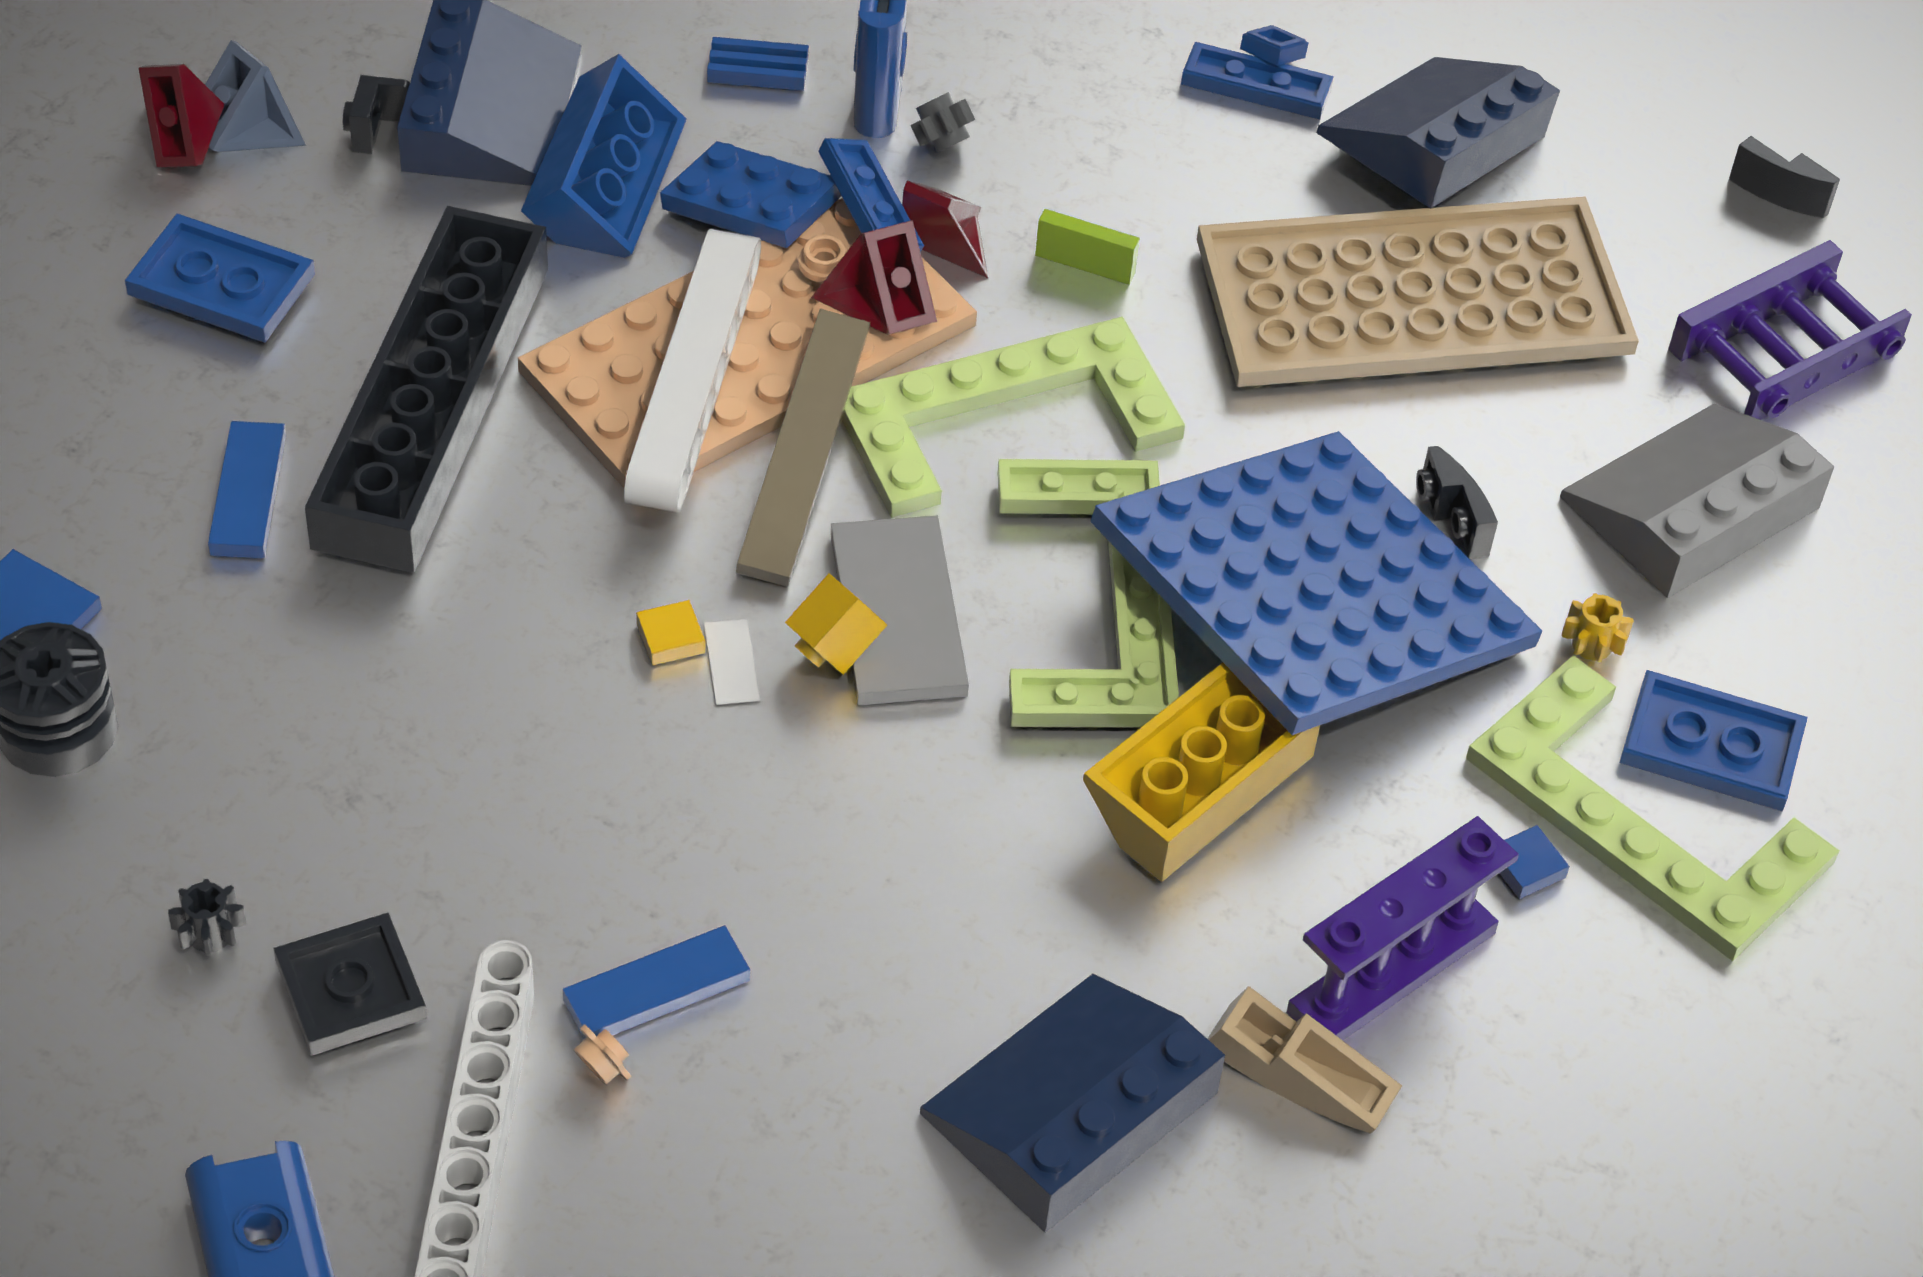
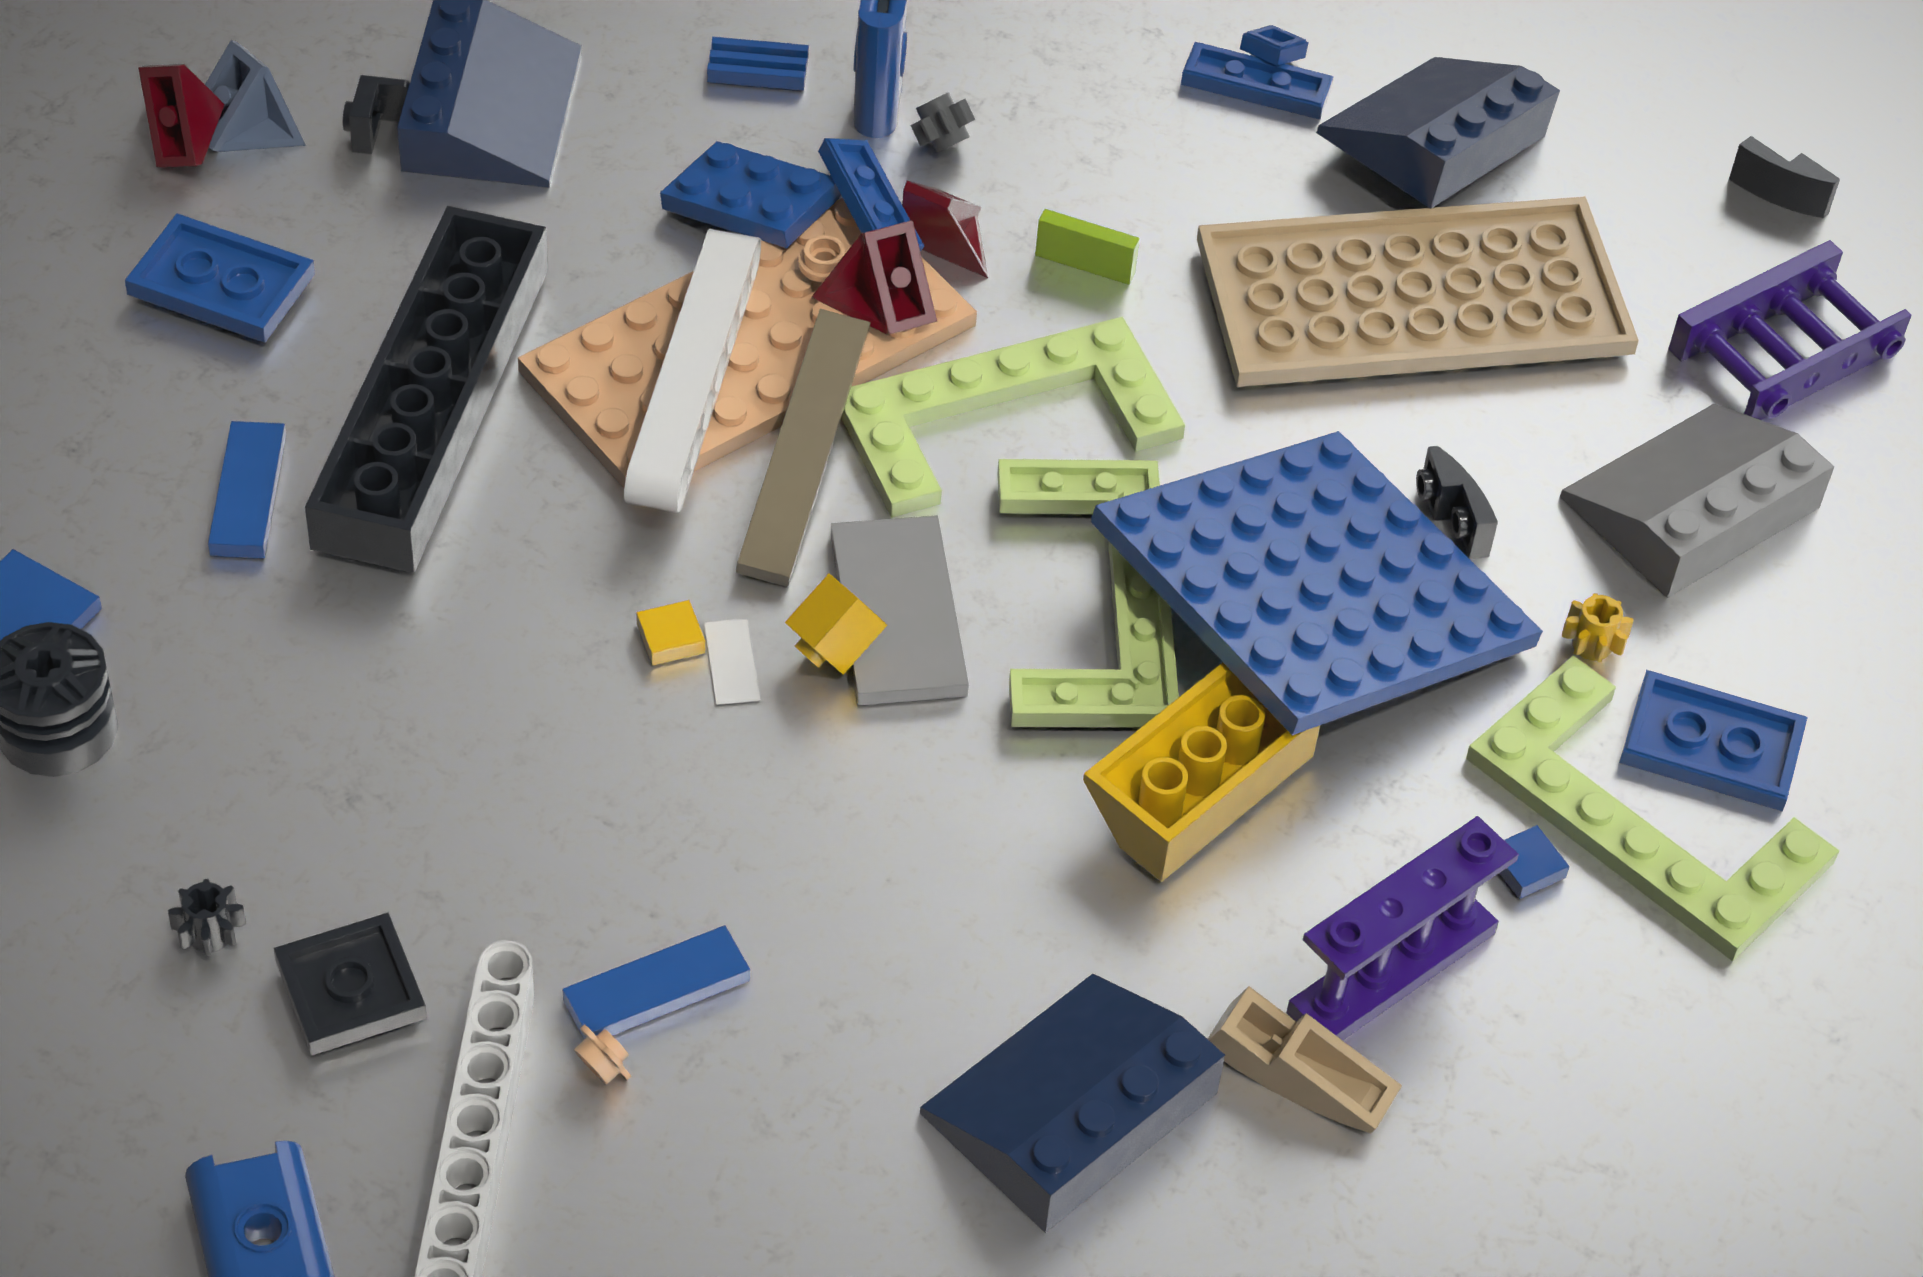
blue slope [521,54,687,258] -> none

